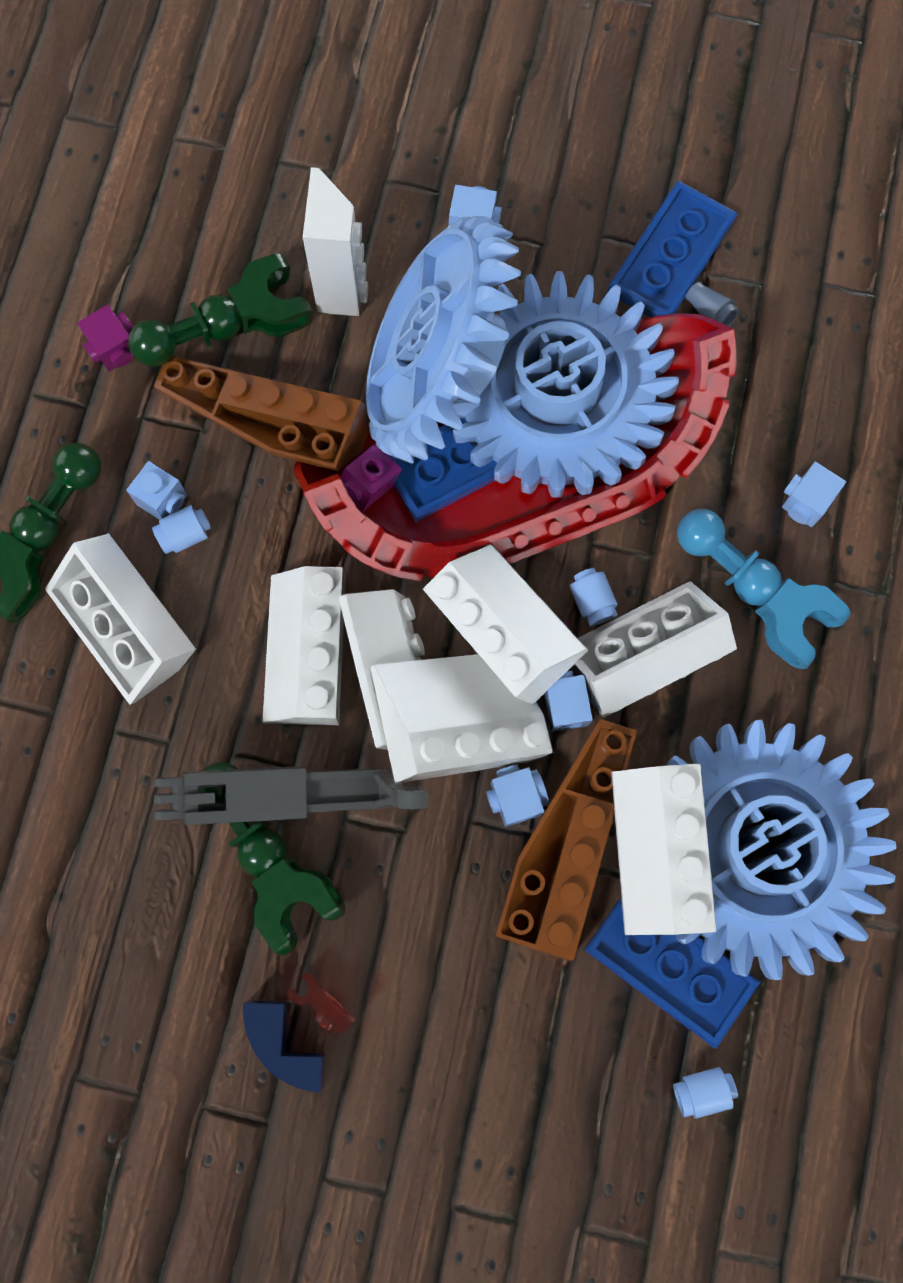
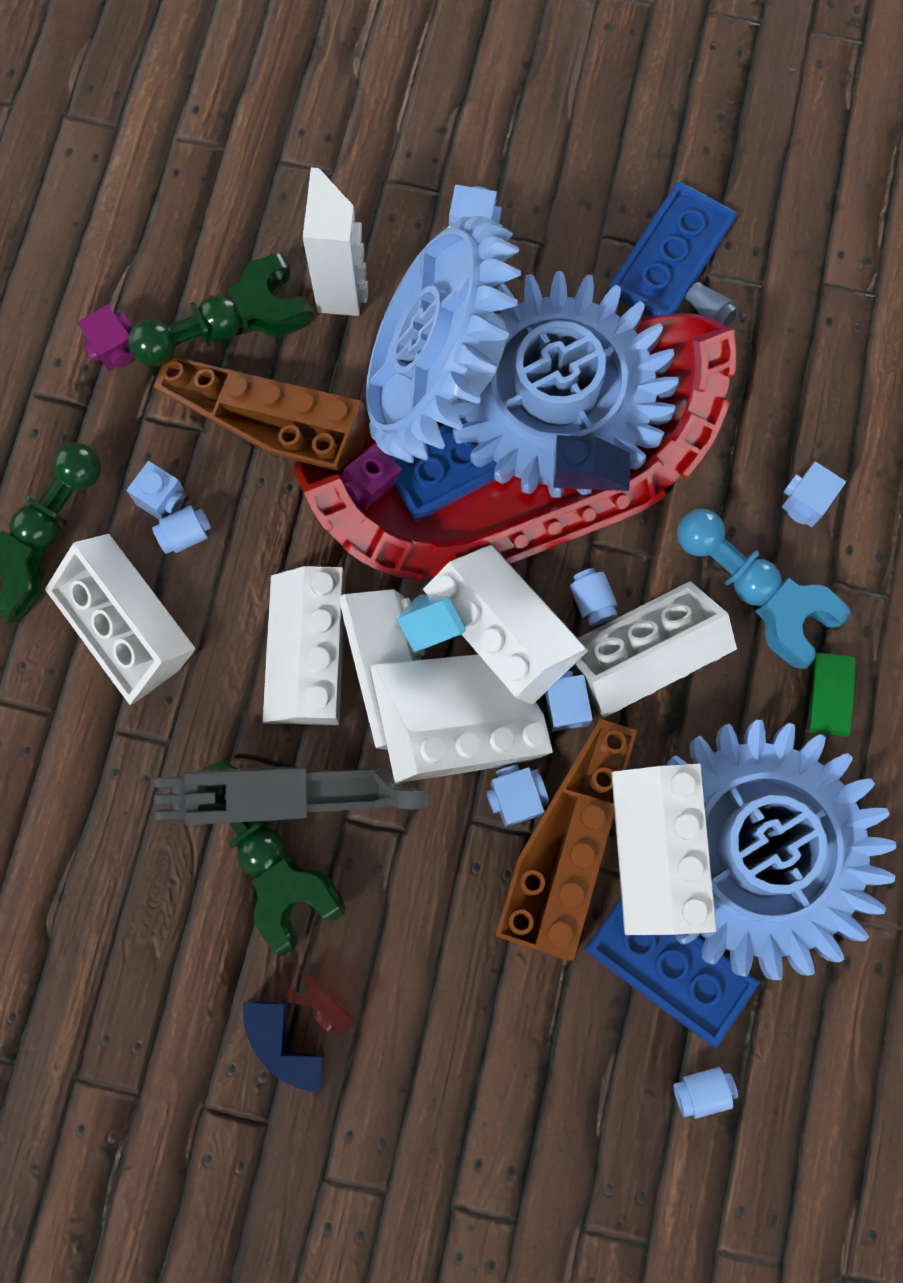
none -> medium azure slope [396,594,467,652]
none -> dark blue slope [553,435,630,491]
none -> green slope [809,653,855,737]

